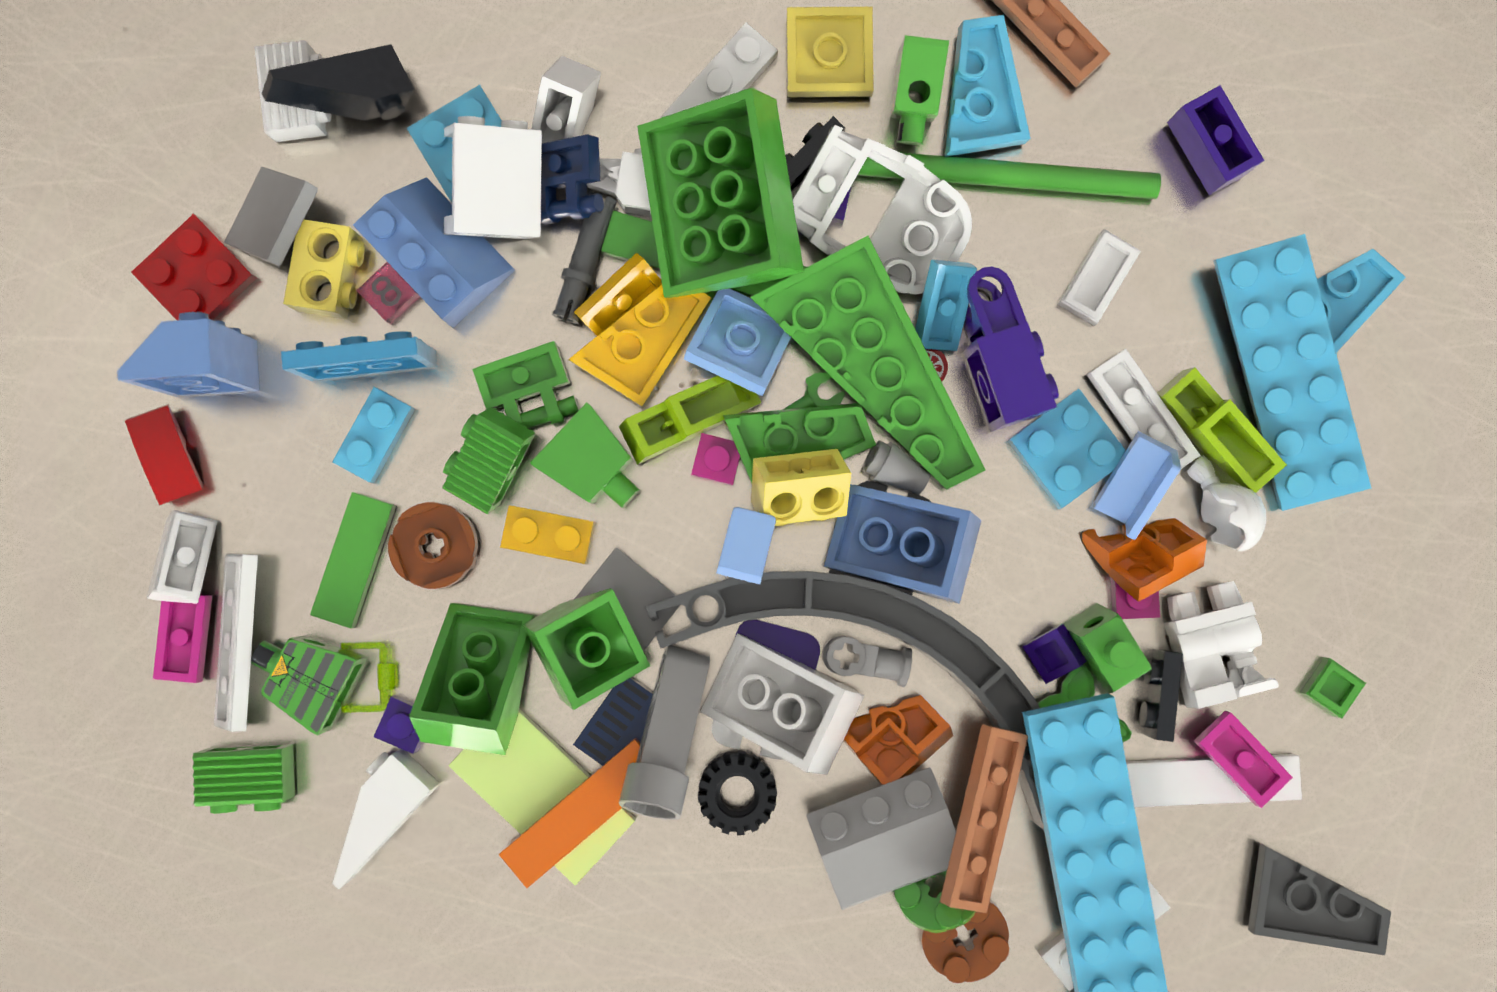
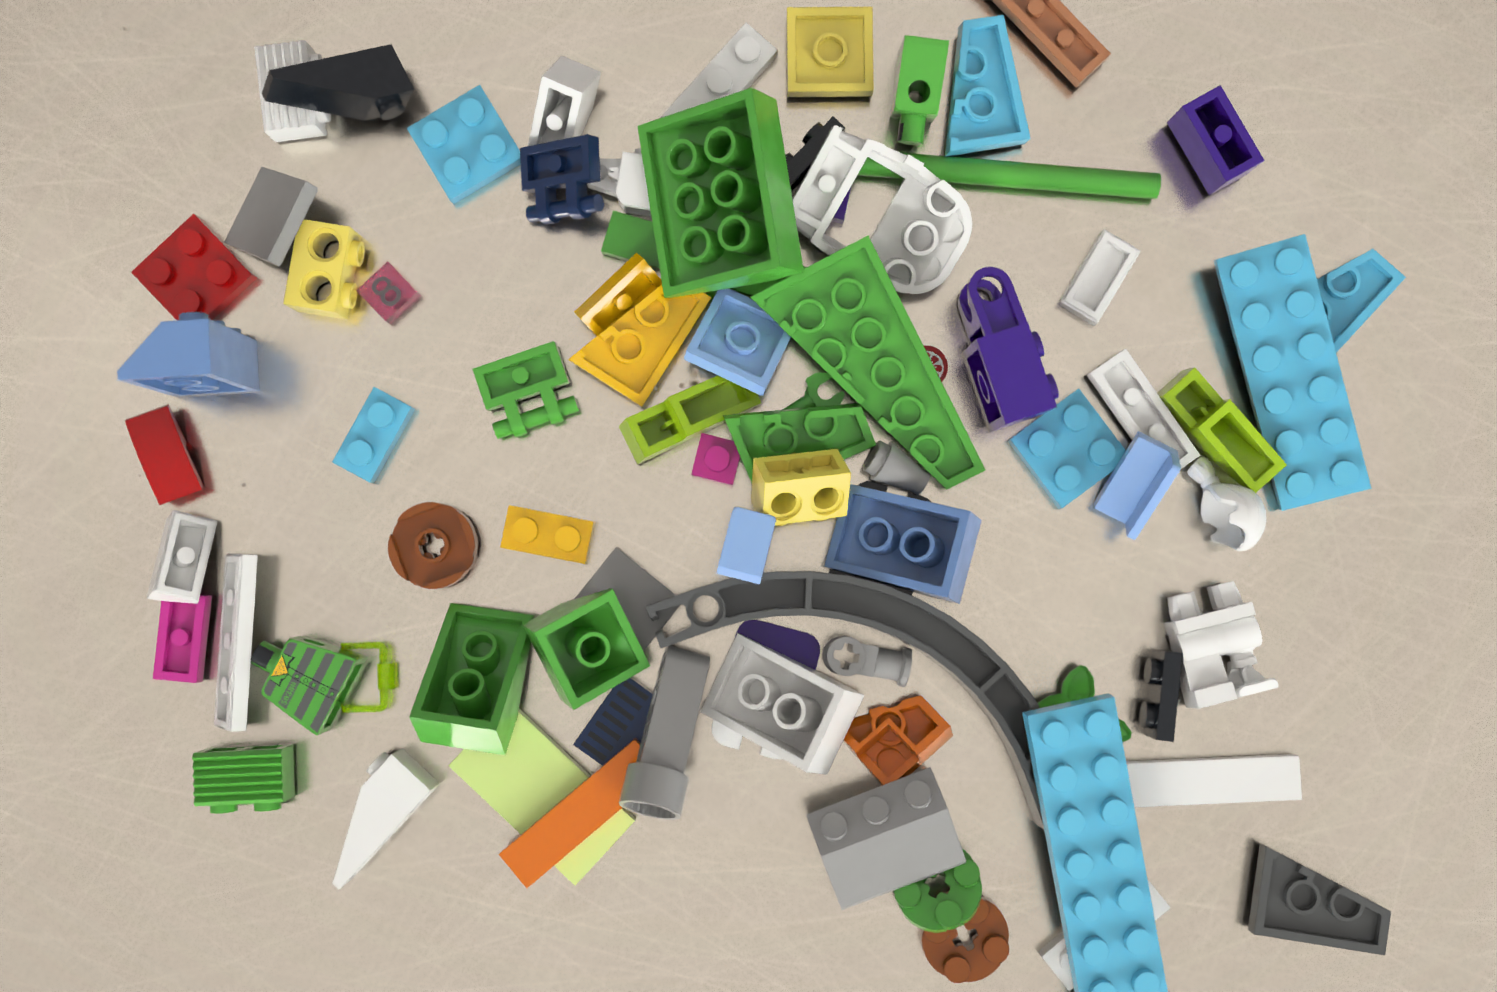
dark azure plate [281,331,438,381] -> none
bright green tile [310,492,396,629] -> none
medium blue slope [353,177,515,328] -> none
dark purple plate [373,695,421,754] -> none
bright green brick [442,407,536,514] -> none
white panel [444,116,542,239] -> none
bright green torso [530,402,640,508] -> none
dark grey pin [552,193,617,324] -> none
black tyre [698,751,777,836] -> none
medium azure plate [915,259,977,351] -> none
nougat plate [940,724,1028,913] -> none
dark purple plate [1023,624,1087,684] -> none
bright green torso [1060,603,1152,694] -> none
orange slope [1082,518,1207,602] -> none
dark pink plate [1110,577,1160,619] -> none
dark pink plate [1194,711,1293,808] -> none
bright green tile [1300,657,1366,719] -> none

